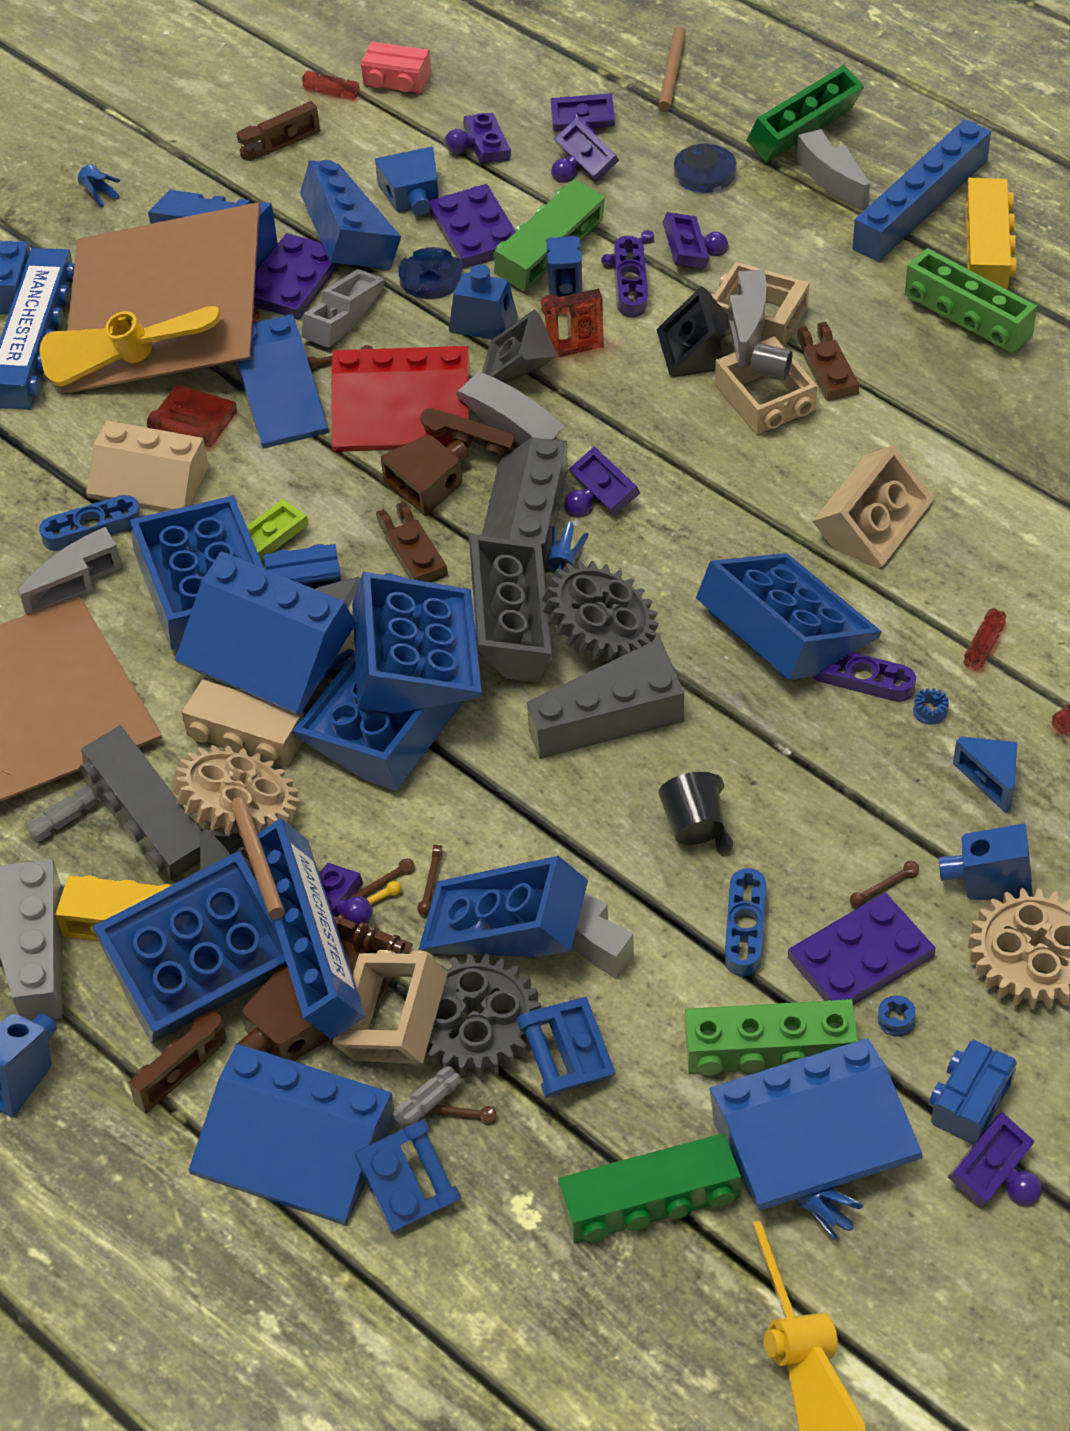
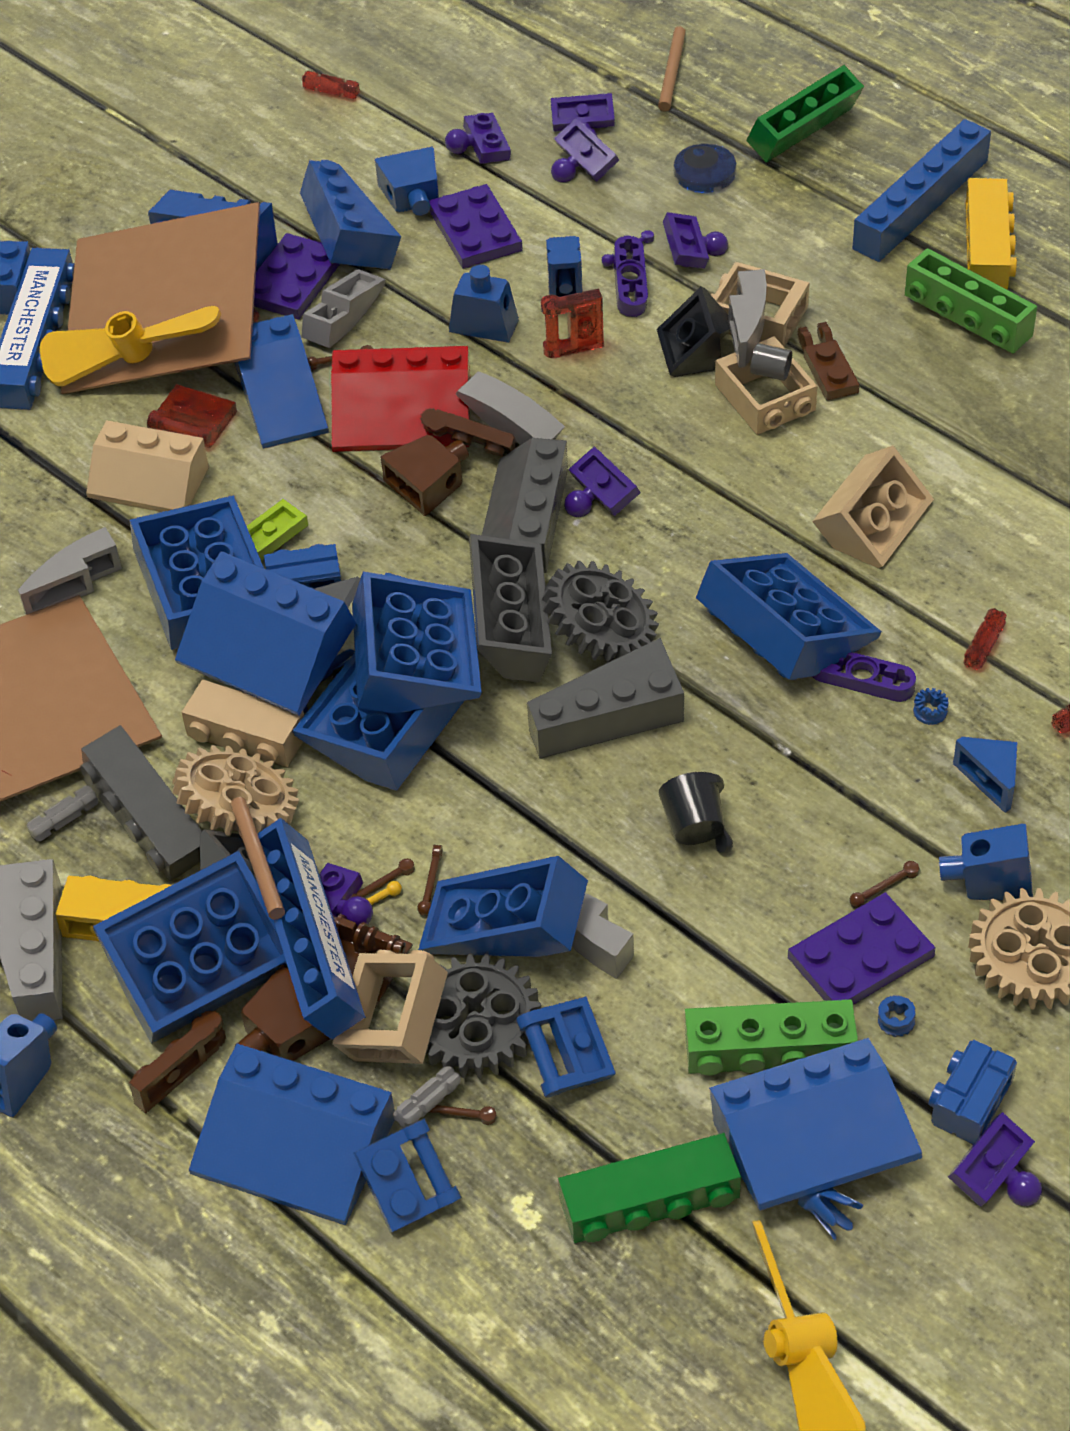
blue beam [39,495,142,551] -> none
blue piece [78,164,120,207] -> none
reddish brown hinge [236,101,321,161] -> none
coral brick [361,42,431,94] -> none
reddish brown hinge [376,501,448,582] -> none
clear blue tile [398,247,463,300] -> none
dark grey slope [482,309,558,383] -> none
bright green brick [494,179,605,292] -> none
blue piece [547,522,589,572] -> none
blue beam [725,868,766,976] -> none
light grey slope [797,129,870,210] -> none

